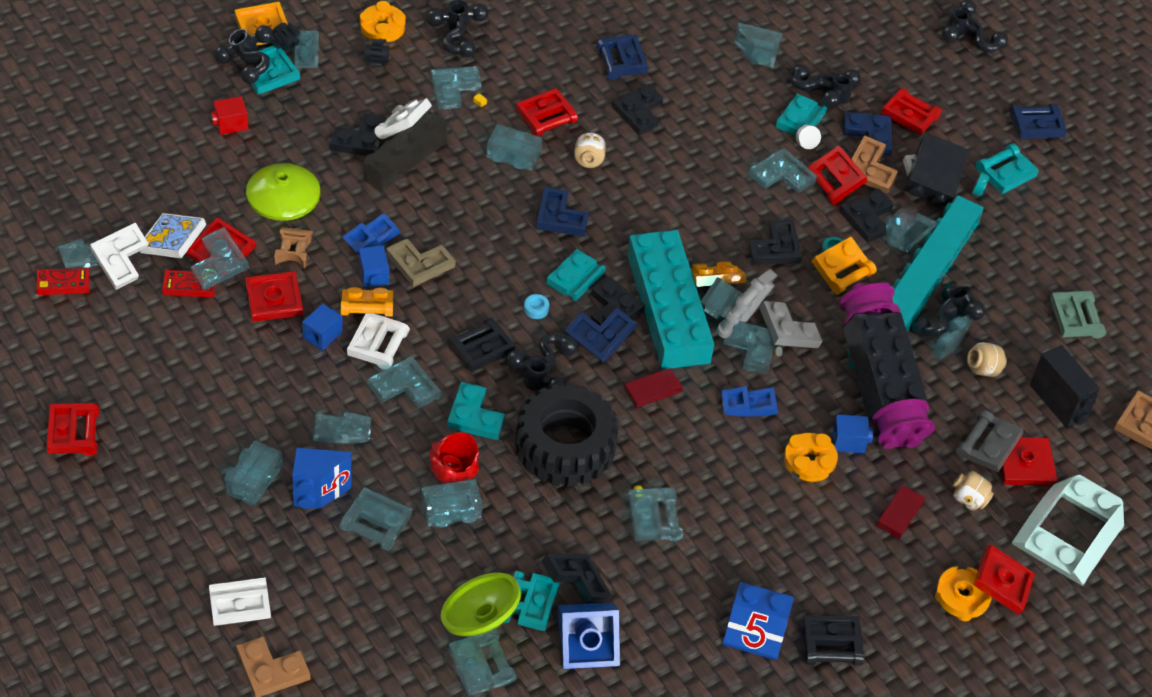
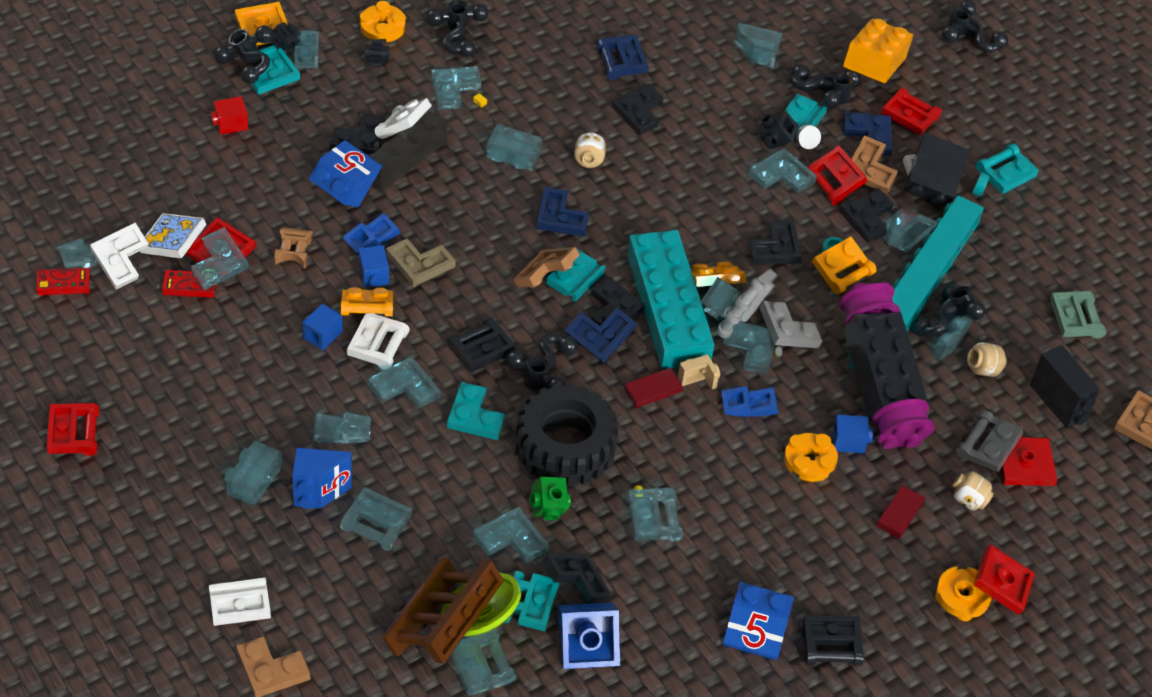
red plate [245,271,303,322] -> none
lime dish [246,163,320,221] -> none
clear light blue brick [422,479,482,528] -> none
red hair [429,432,479,485] -> none
red plate [516,88,578,137] -> none
medium azure tile [524,294,549,319] -> none
dark blue plate [1010,104,1067,139] -> none
light aqua wedge [1012,475,1124,586] -> none
none -> blue slope [309,140,382,208]
none -> reddish brown fence [382,557,504,664]
none -> clear light blue plate [473,507,550,564]
none -> medium nougat plate [513,247,580,288]
none -> green brick [529,477,571,521]
none -> tan bracket [677,355,720,390]
none -> black brick [757,109,798,150]
none -> light orange brick [843,18,914,83]

